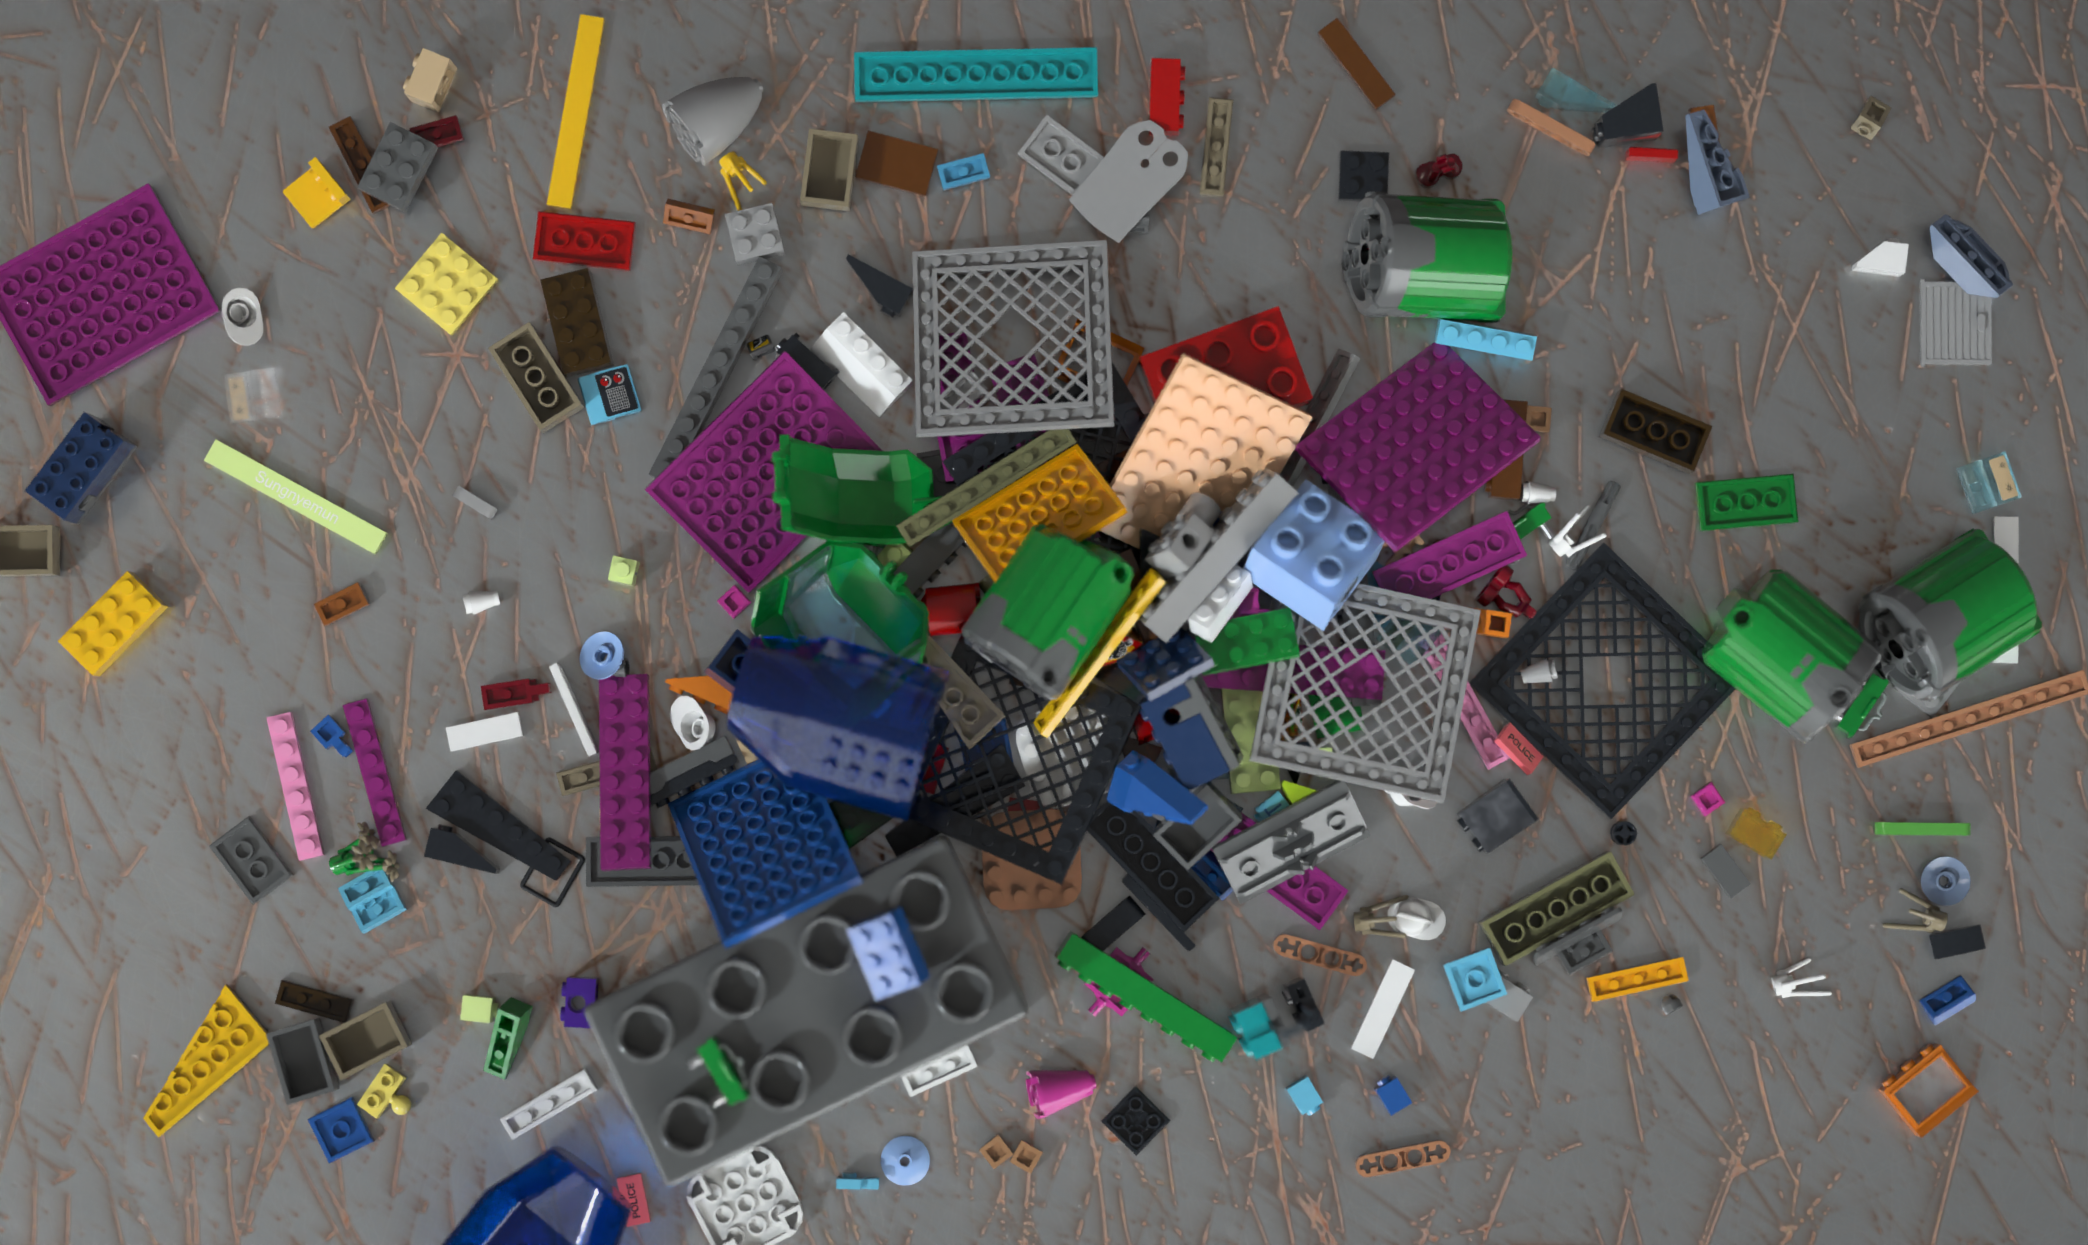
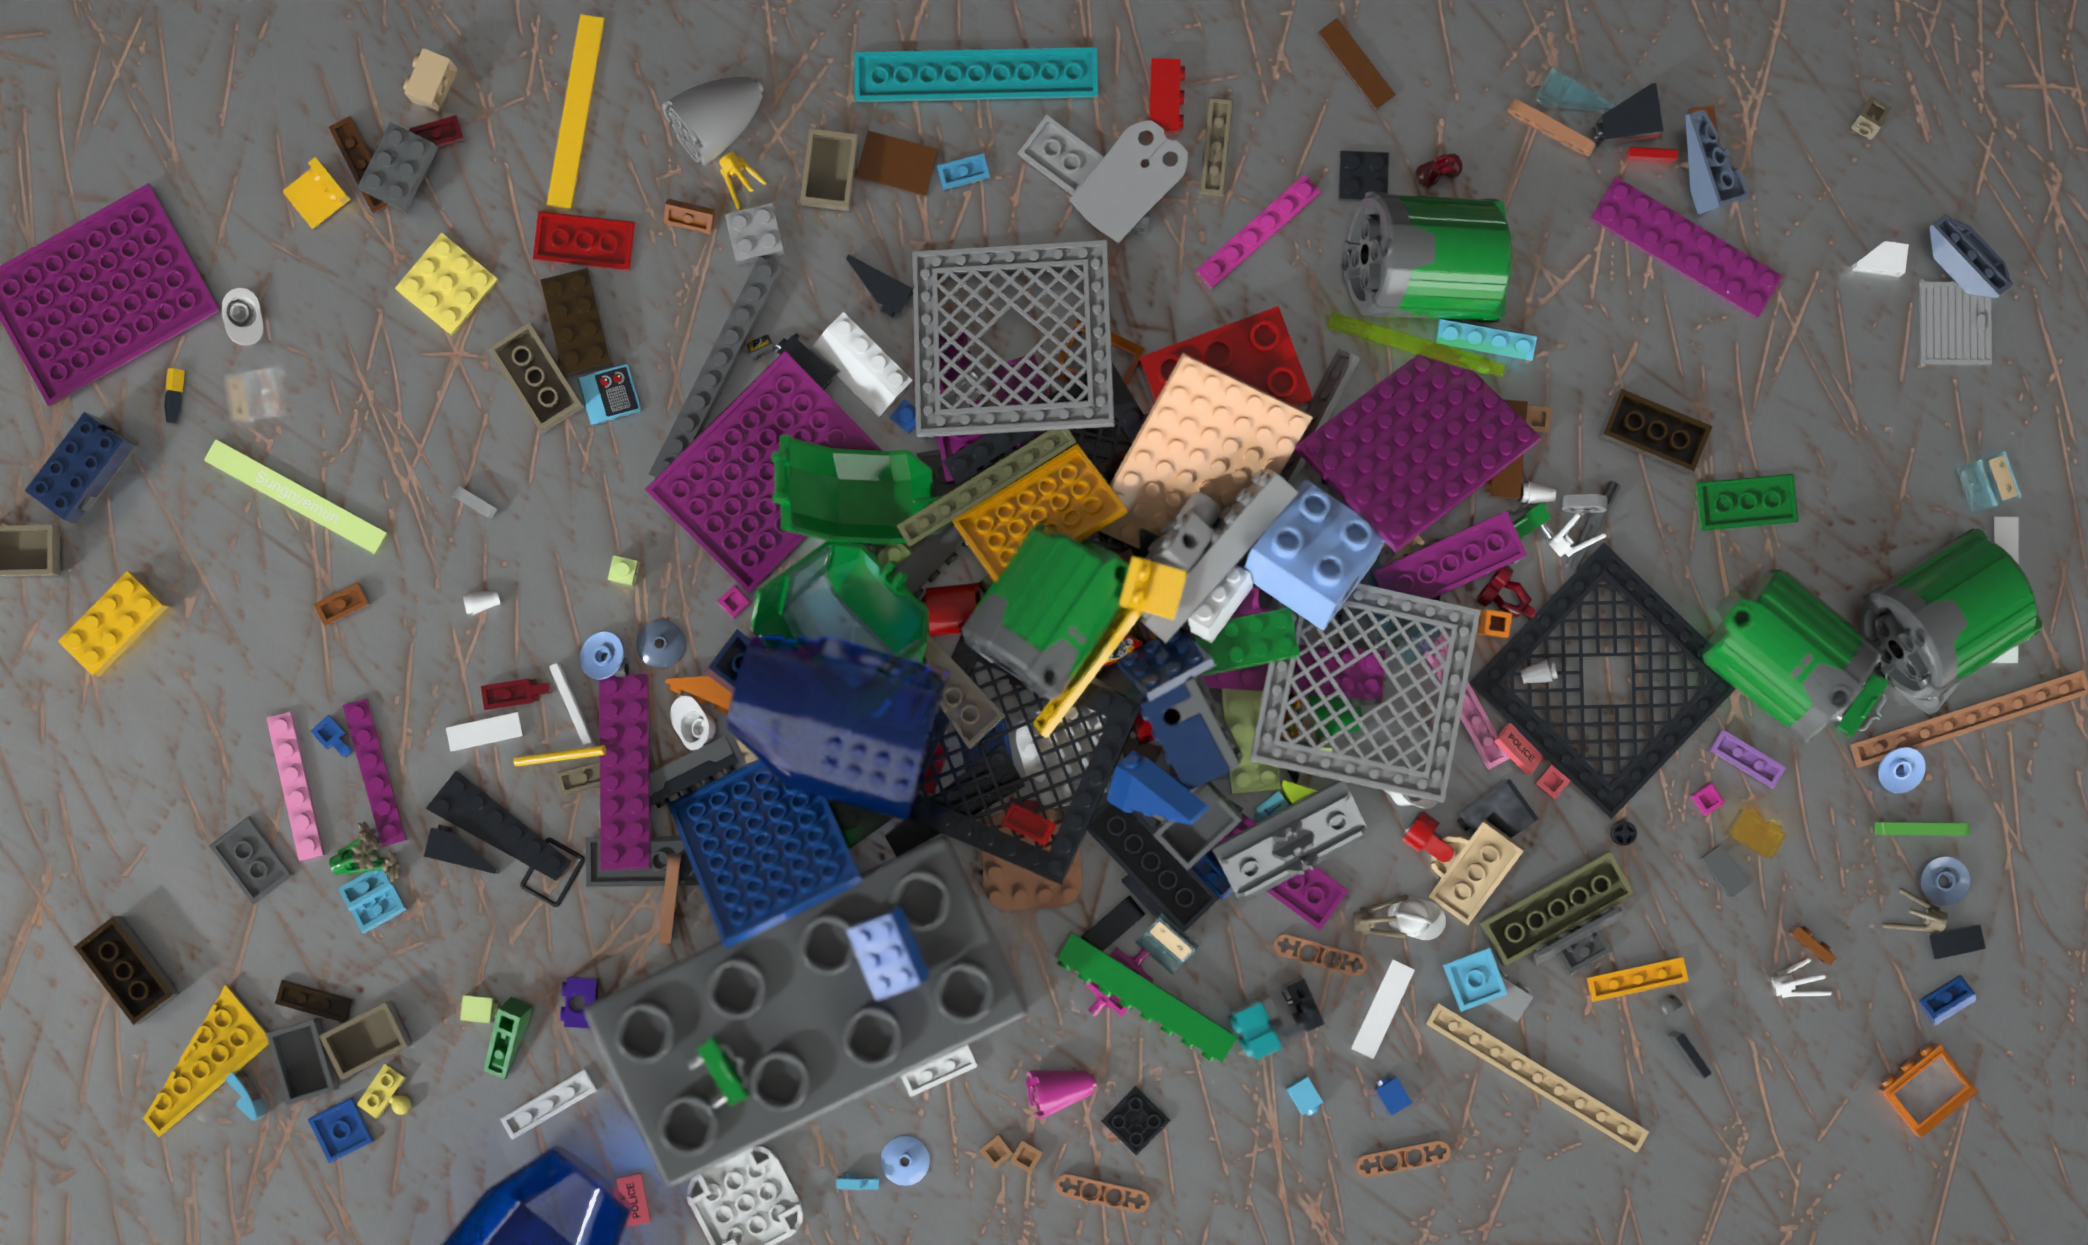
none -> dark brown brick [74,916,179,1025]
none -> piece [164,368,185,423]
none -> medium azure slope [224,1069,266,1121]
none -> yellow bar [513,745,606,767]
none -> sand blue dish [636,620,685,669]
none -> nougat beam [659,853,682,946]
none -> blue plate [889,399,928,438]
none -> red tile [1001,802,1057,847]
none -> nougat beam [1056,1173,1150,1213]
none -> yellow bracket [1119,557,1187,620]
none -> clear light blue slope [1135,914,1199,974]
none -> dark pink plate [1196,174,1321,289]
none -> clear neon green piece [1328,312,1507,377]
none -> tan plate [1401,811,1525,925]
none -> tan plate [1425,1003,1649,1153]
none -> coral plate [1535,765,1571,799]
none -> light grey beam [1562,494,1608,513]
none -> magenta plate [1590,177,1783,319]
none -> black tile [1667,1030,1711,1079]
none -> medium lavender plate [1709,729,1786,789]
none -> dark orange plate [1788,925,1836,966]
none -> light blue dish [1878,747,1926,793]

